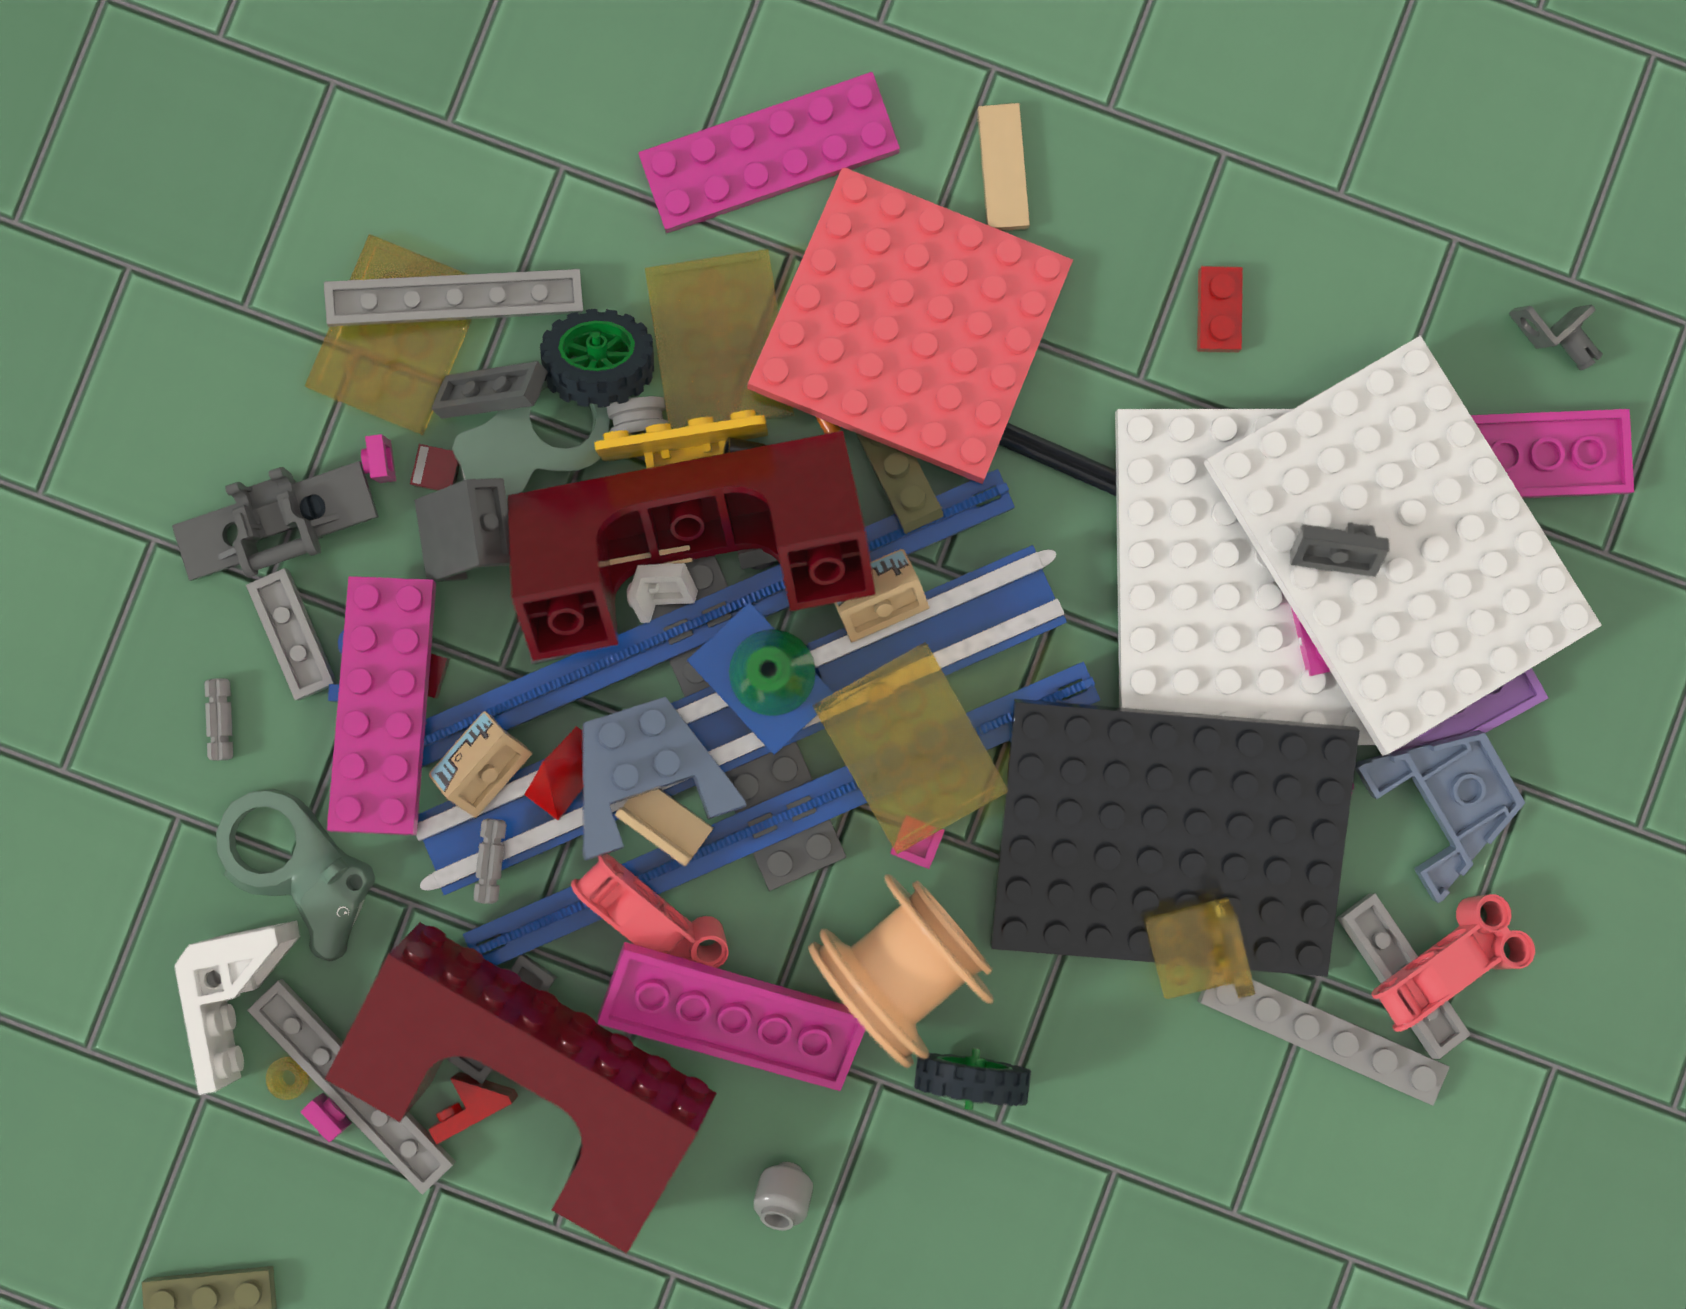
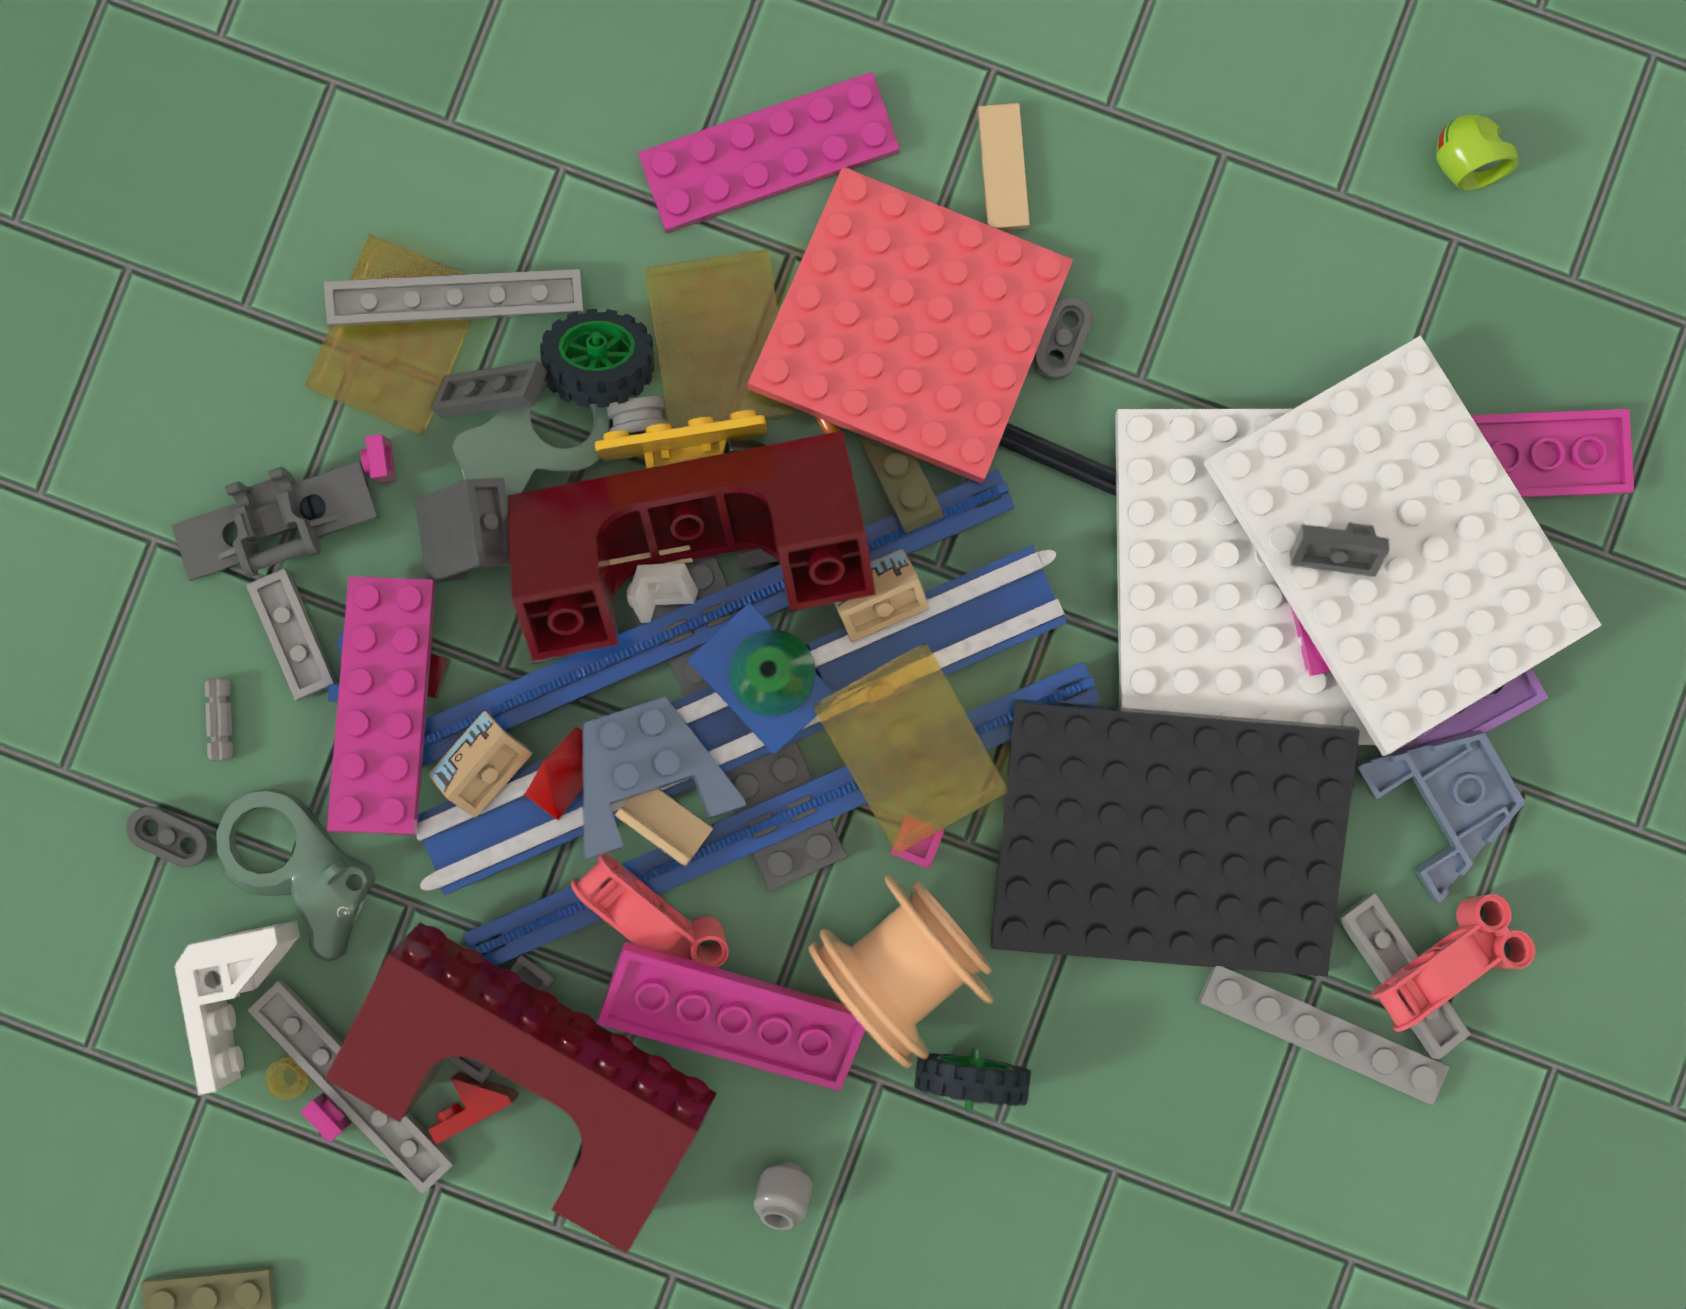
dark red tile [410,444,460,491] -> none
light grey axle [473,818,506,904] -> none
clear yellow bracket [1145,898,1255,999] -> none
red plate [1197,266,1243,353] -> none
dark grey bracket [1509,304,1603,370] -> none
none -> dark grey plate [126,806,212,867]
none -> dark grey plate [1034,297,1093,380]
none -> lime helmet [1436,114,1519,191]

